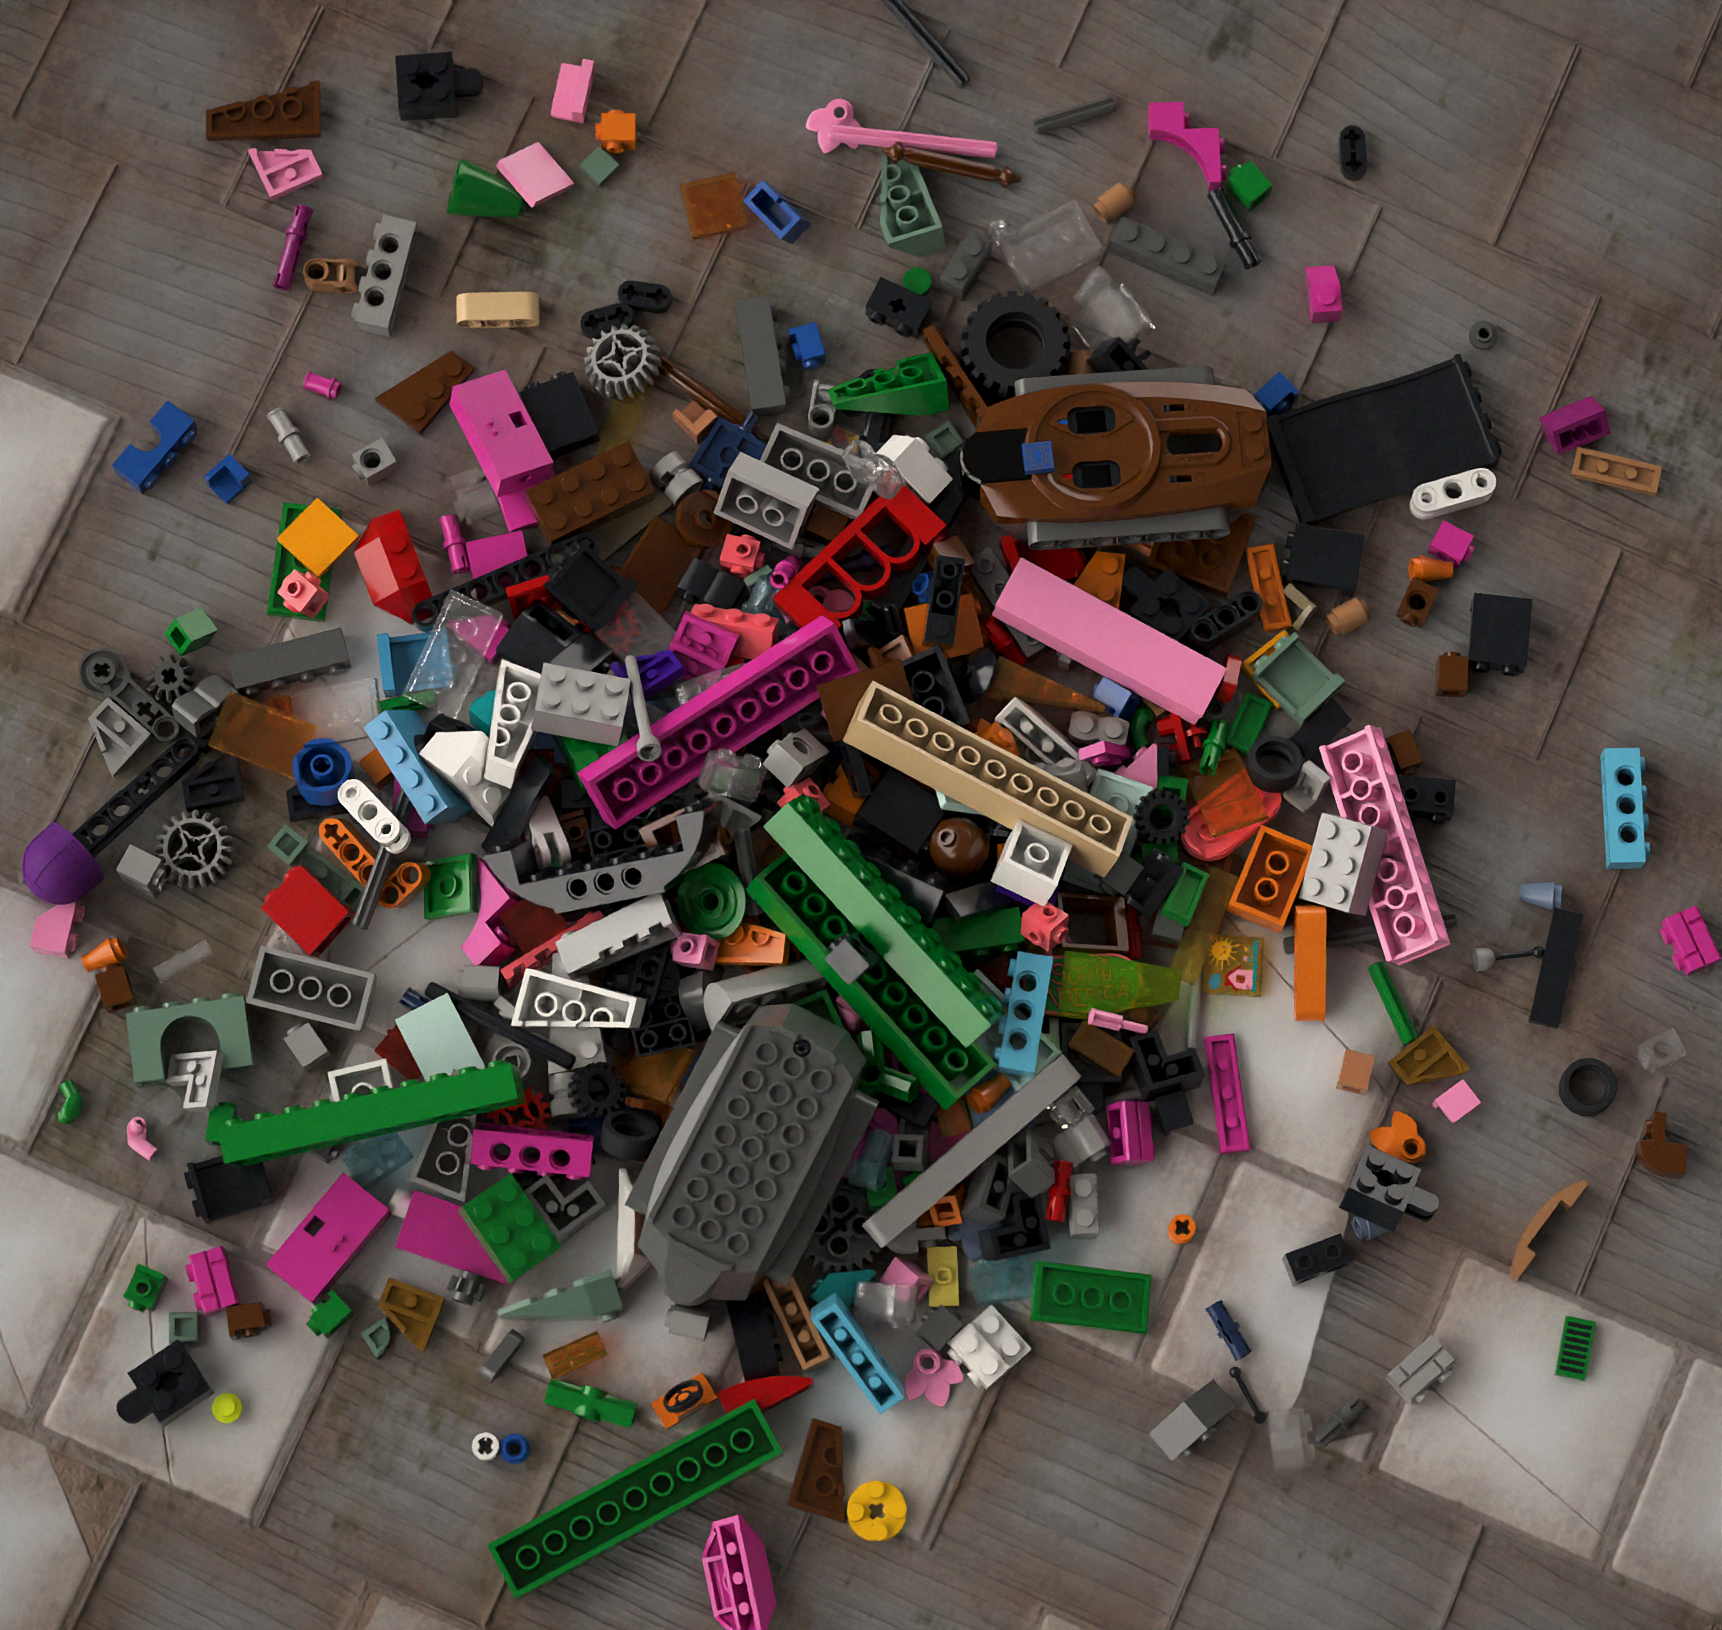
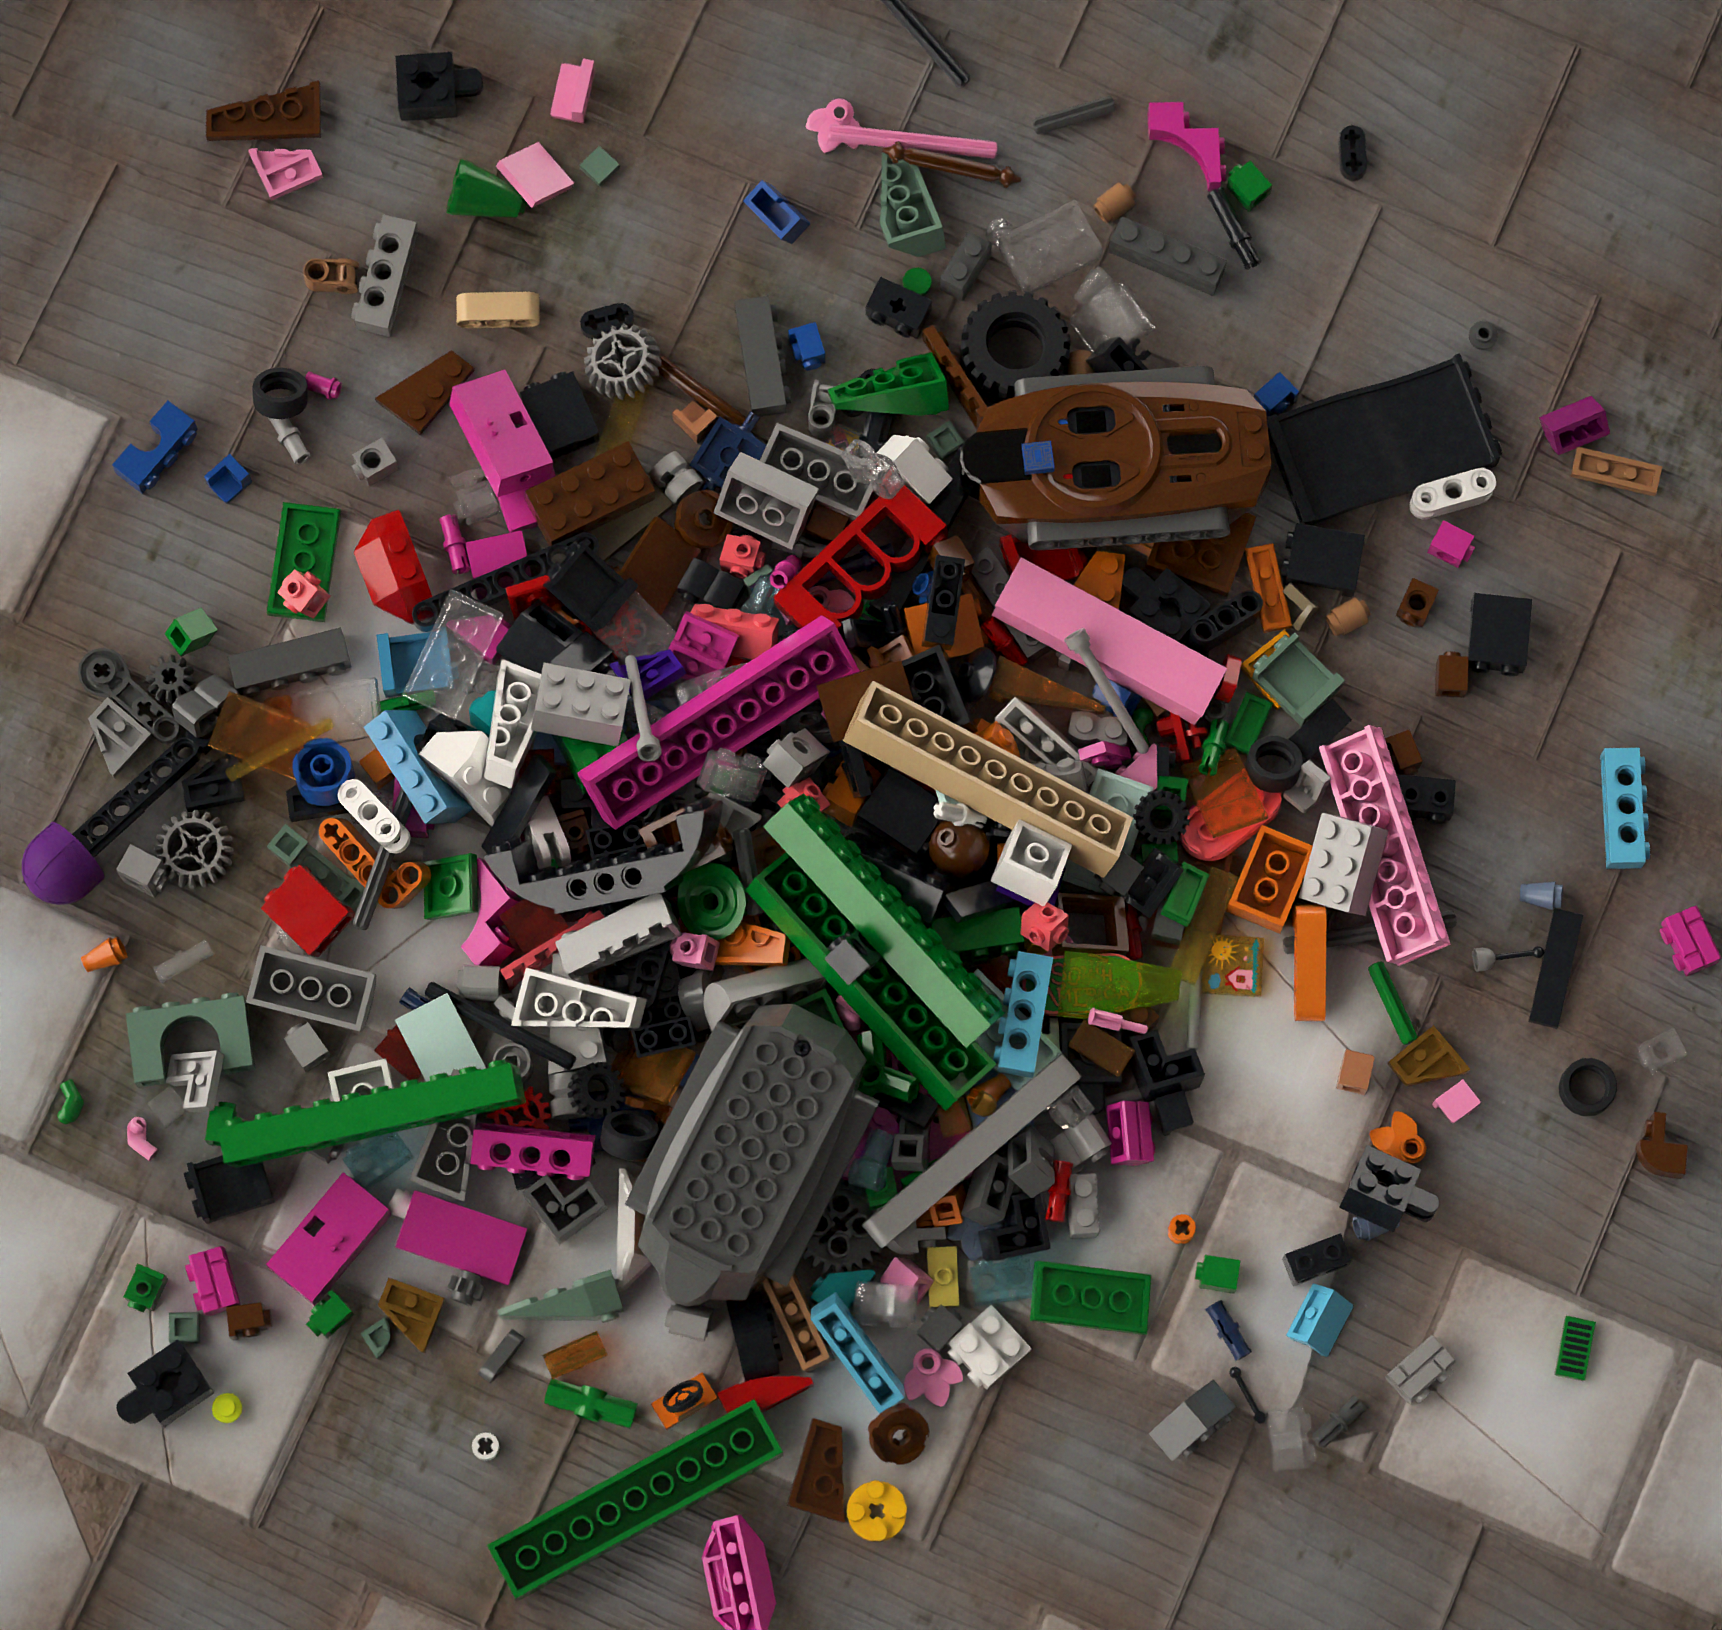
bright pink slope [30,900,85,959] -> none
reddish brown brick [95,964,137,1013] -> none
magenta pin [273,204,313,291] -> none
light orange tile [277,498,360,579] -> none
green brick [457,1173,562,1284] -> none
blue plate [500,1434,530,1464] -> none
orange brick [595,110,637,153] -> none
black beam [618,280,672,313] -> none
clear orange plate [680,172,748,240] -> none
dark pink tile [1204,1033,1251,1155] -> none
dark pink slope [1305,265,1343,323] -> none
orange cone [1409,555,1453,583] -> none
medium nougat slope [1510,1180,1589,1282] -> none
none -> clear yellow tile [225,714,335,782]
none -> black tyre [252,367,308,419]
none -> reddish brown plate [868,1403,929,1465]
none -> white axle [934,802,987,828]
none -> pearl gold hinge [971,1090,997,1117]
none -> light grey piece [1064,628,1149,754]
none -> green brick [1195,1255,1241,1294]
none -> medium azure panel [1286,1283,1353,1357]

